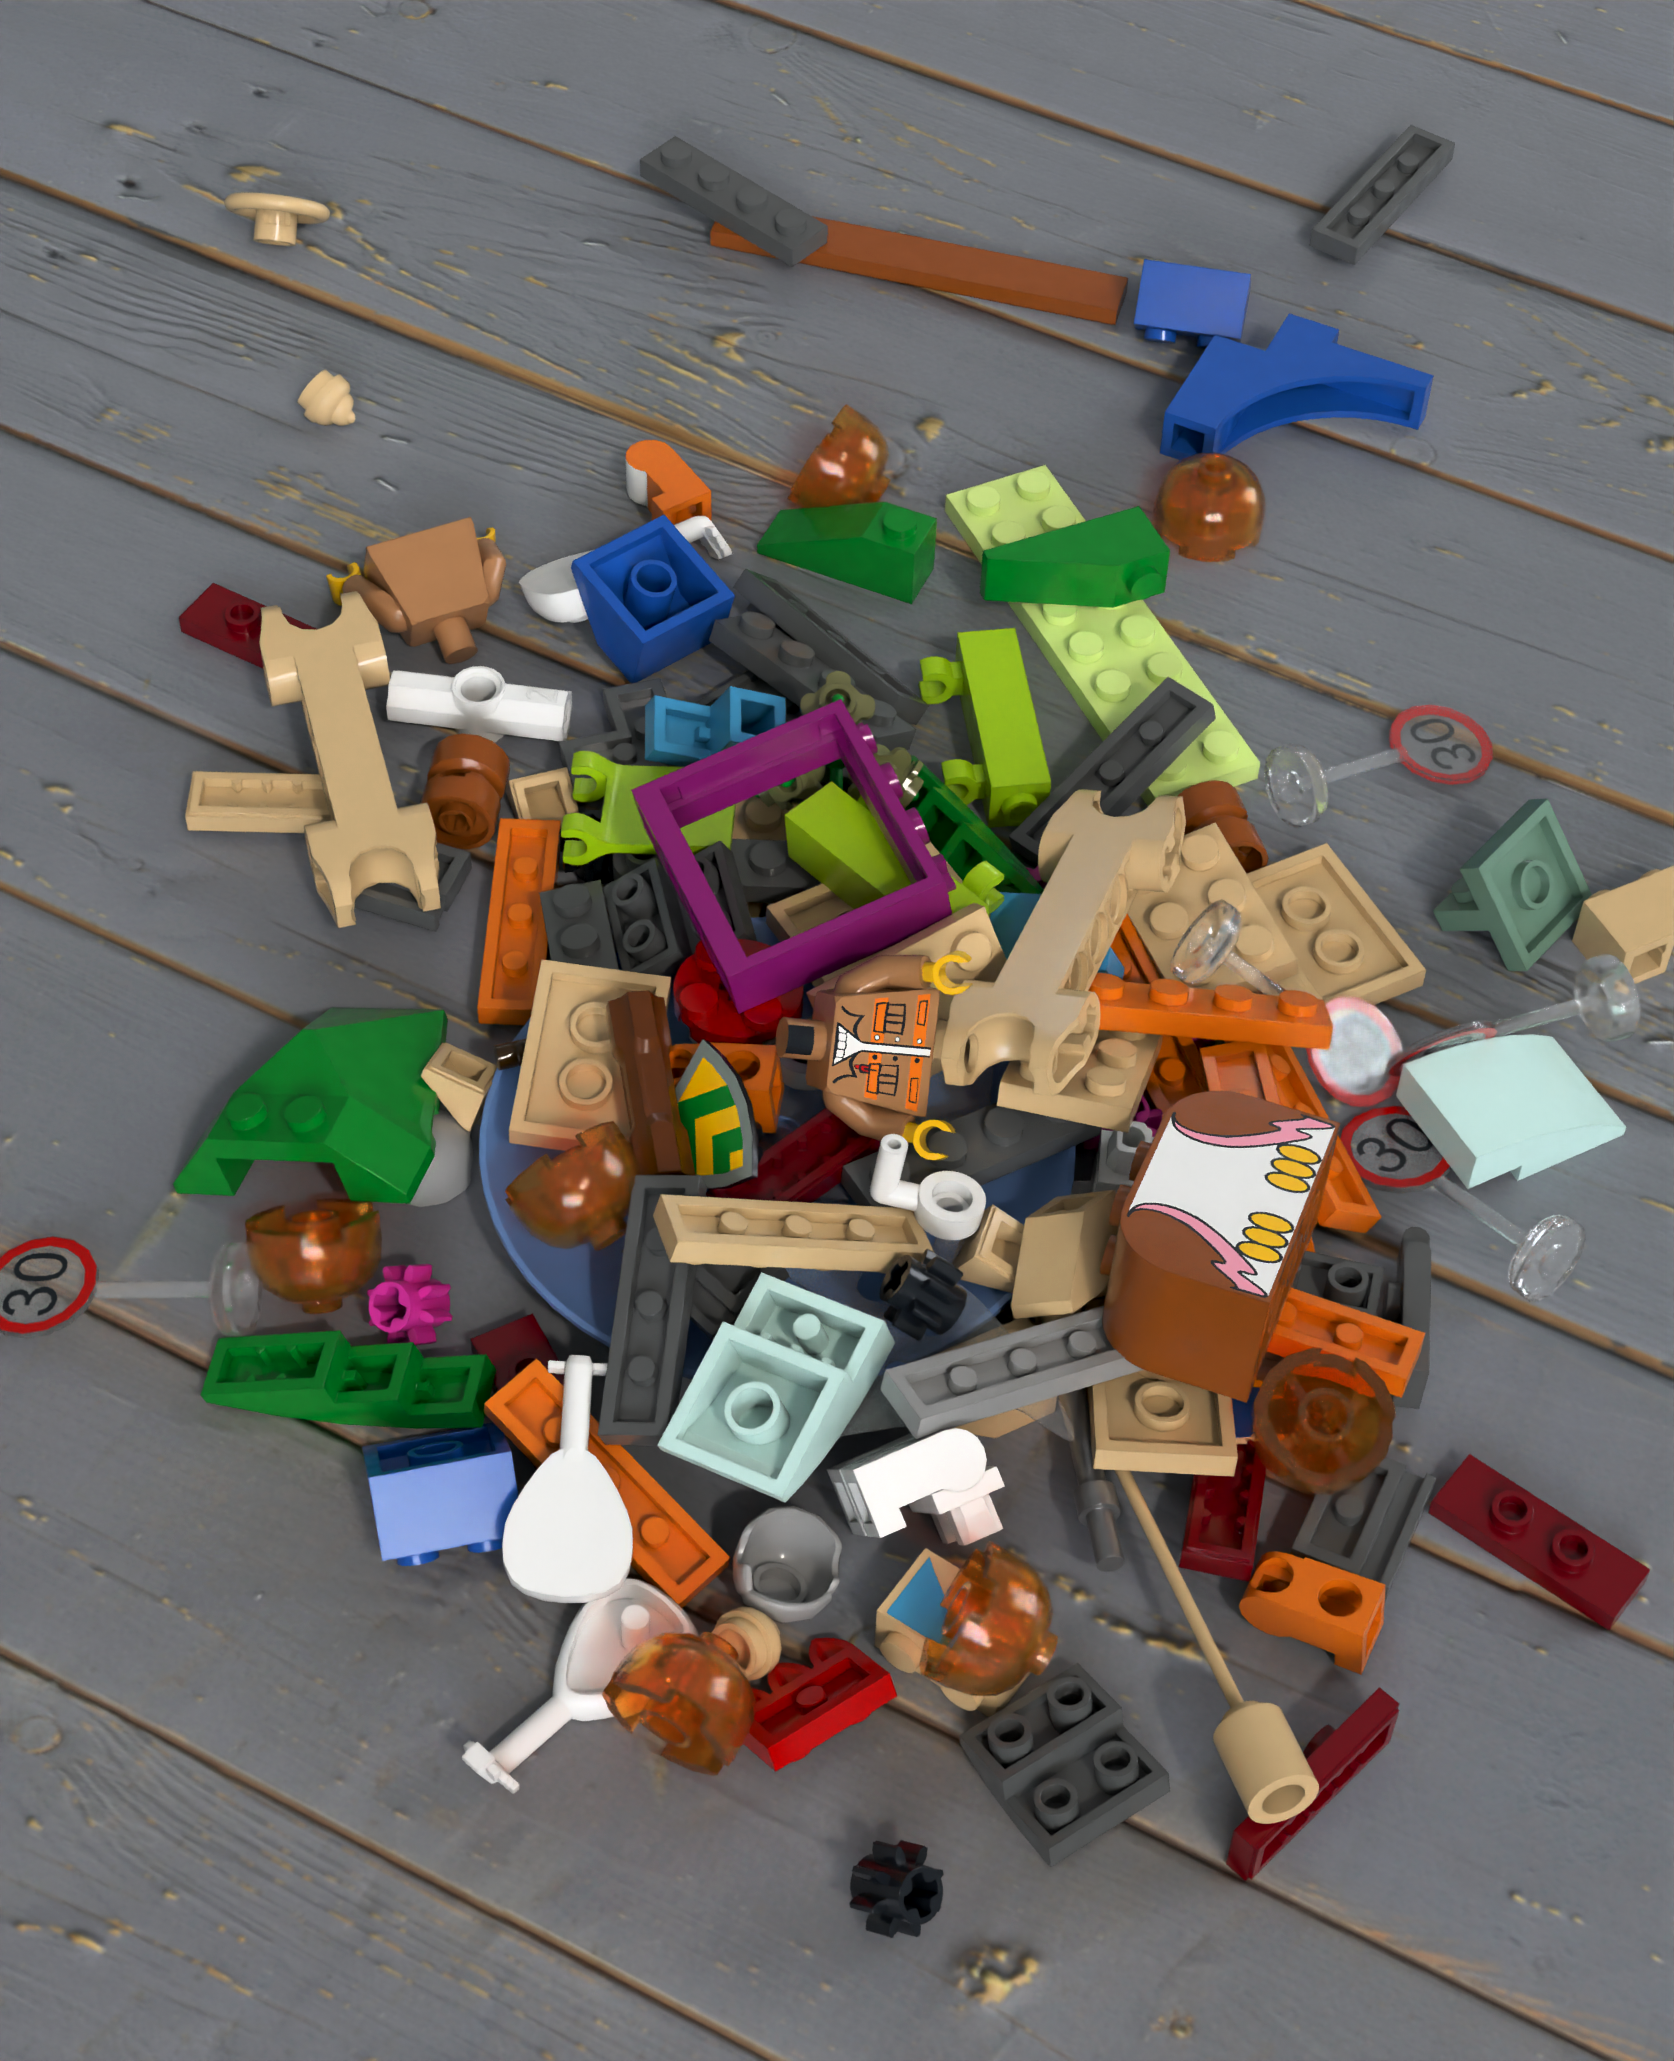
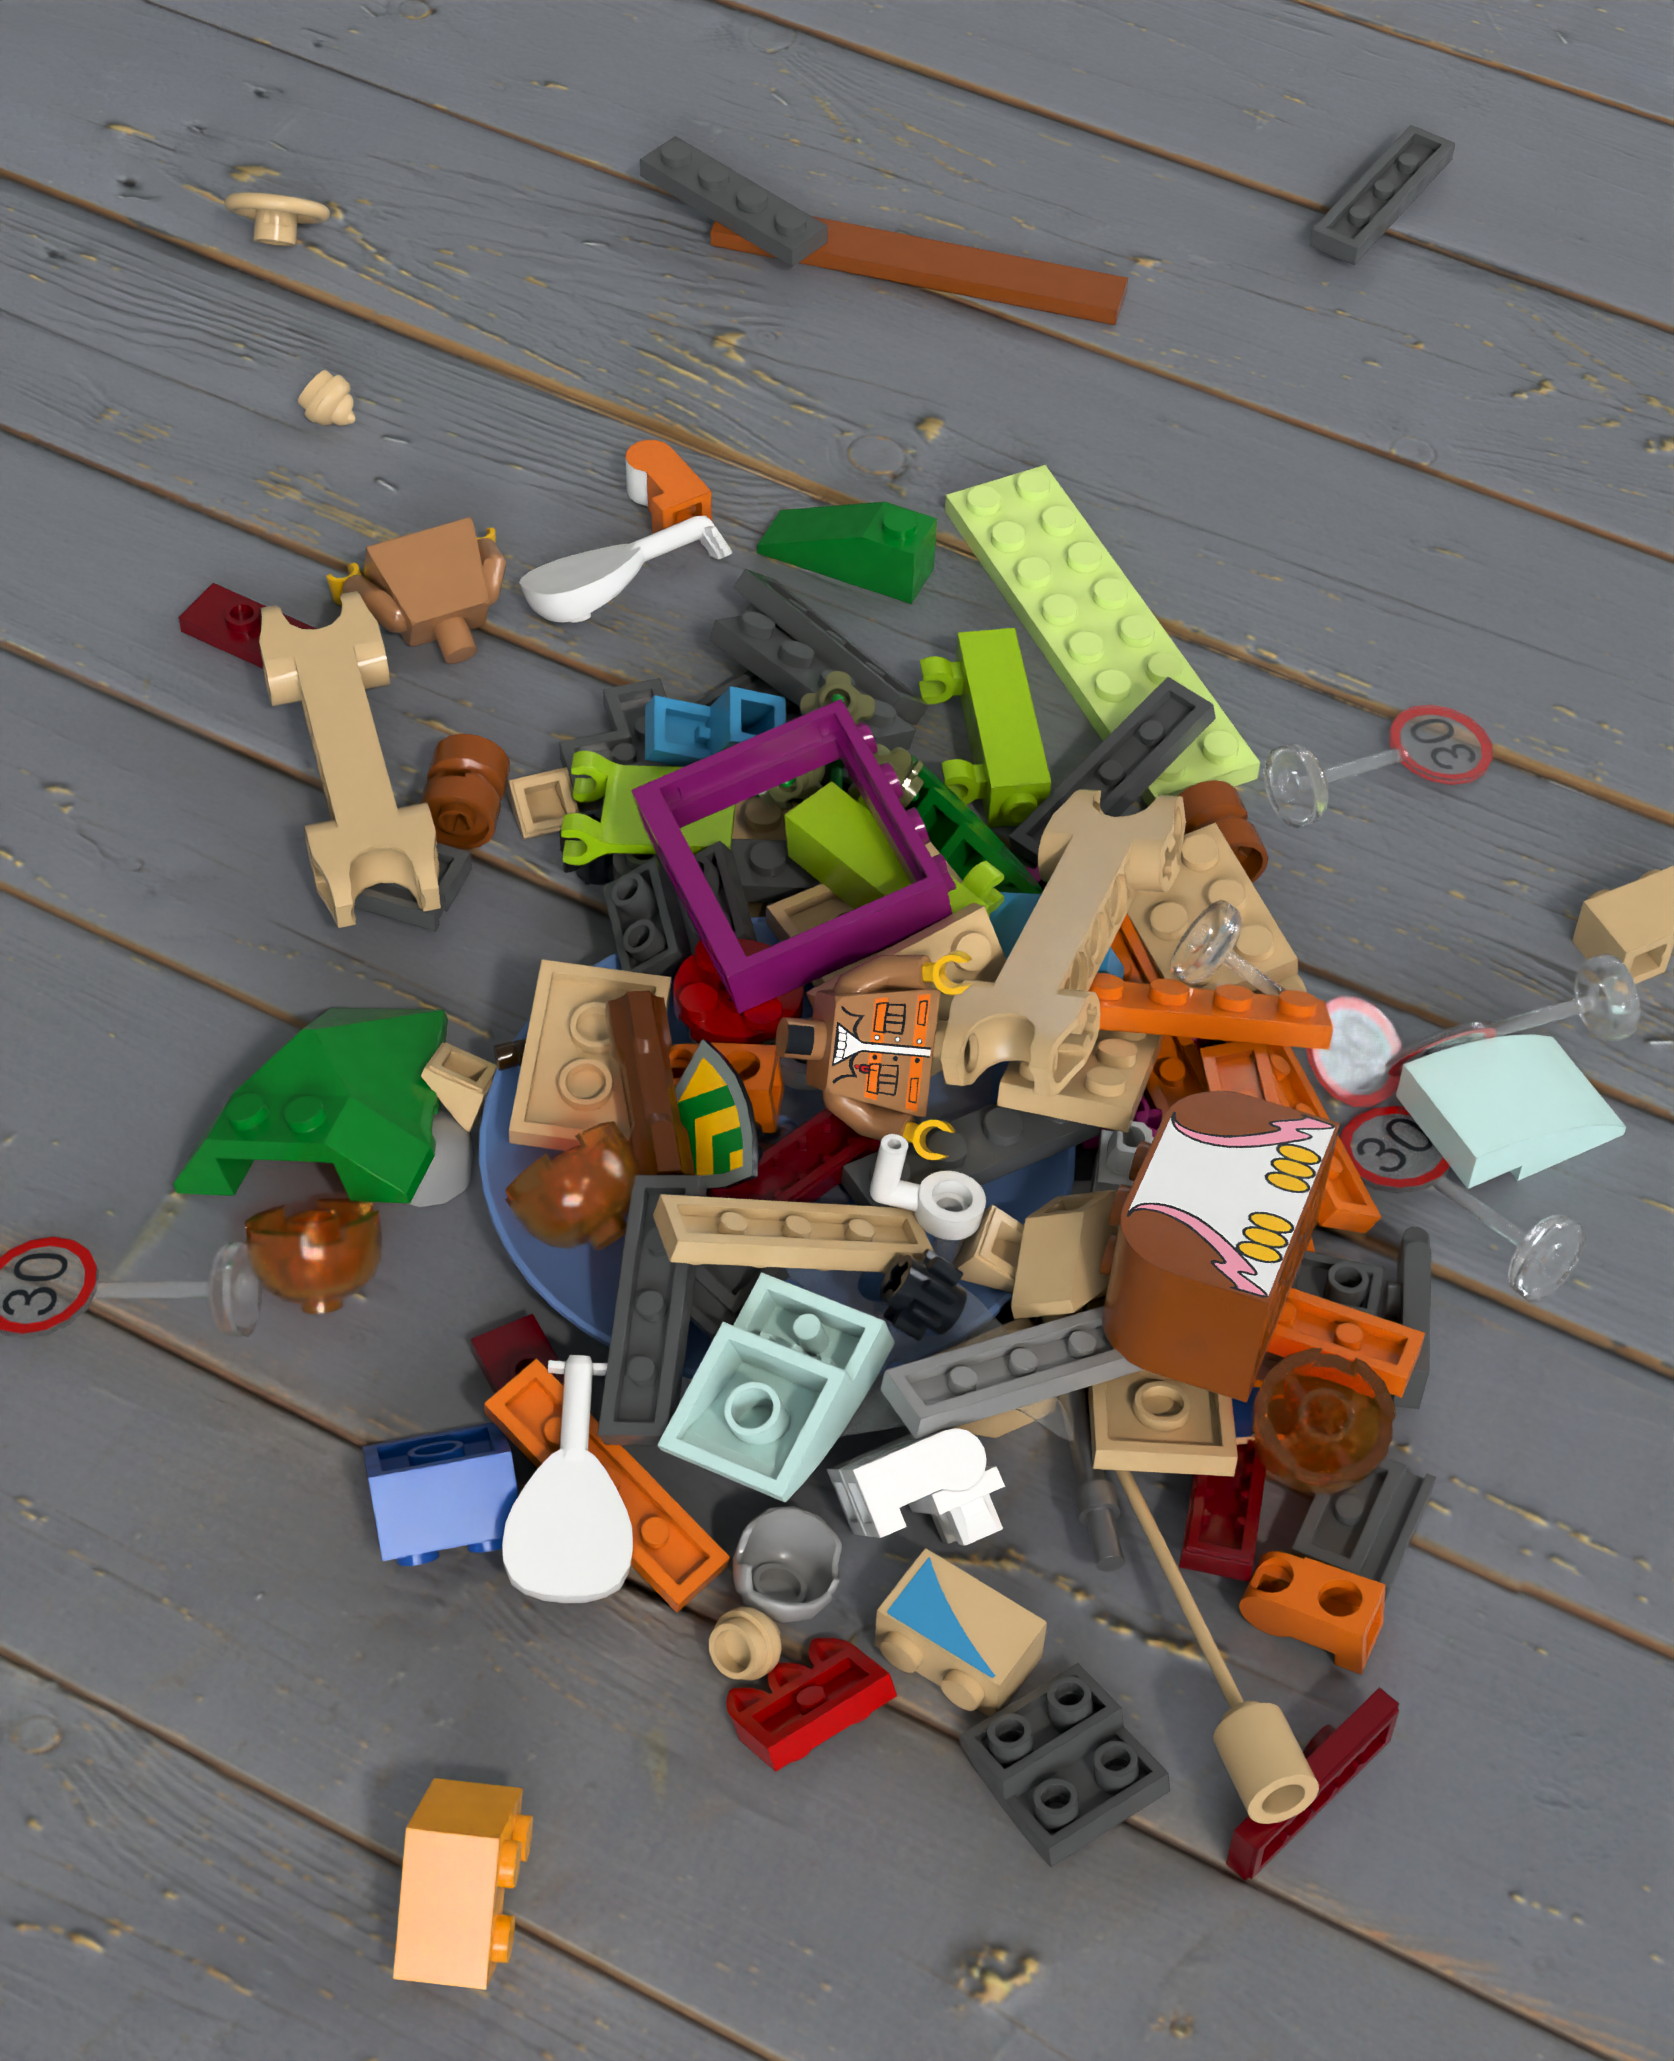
tan plate [185,771,331,833] -> none
green slope [200,1330,497,1429] -> none
dark pink gear [367,1264,453,1345] -> none
white piece [386,666,572,743] -> none
white piece [462,1578,702,1794] -> none
orange plate [477,818,561,1025] -> none
dark grey hinge [539,879,619,970] -> none
blue slope [571,514,735,683] -> none
clear orange cylinder [602,1632,756,1776] -> none
clear orange cylinder [787,404,891,508] -> none
black gear [849,1840,944,1938] -> none
clear orange cylinder [919,1541,1058,1696] -> none
green slope [980,506,1170,608] -> none
blue slope [1134,259,1251,349] -> none
clear orange cylinder [1152,453,1266,562] -> none
blue arch [1160,313,1434,470] -> none
tan plate [1247,843,1426,1022] -> none
dark red plate [1428,1454,1650,1630] -> none
sand green bracket [1433,799,1592,971] -> none
none -> light orange brick [393,1778,533,1990]

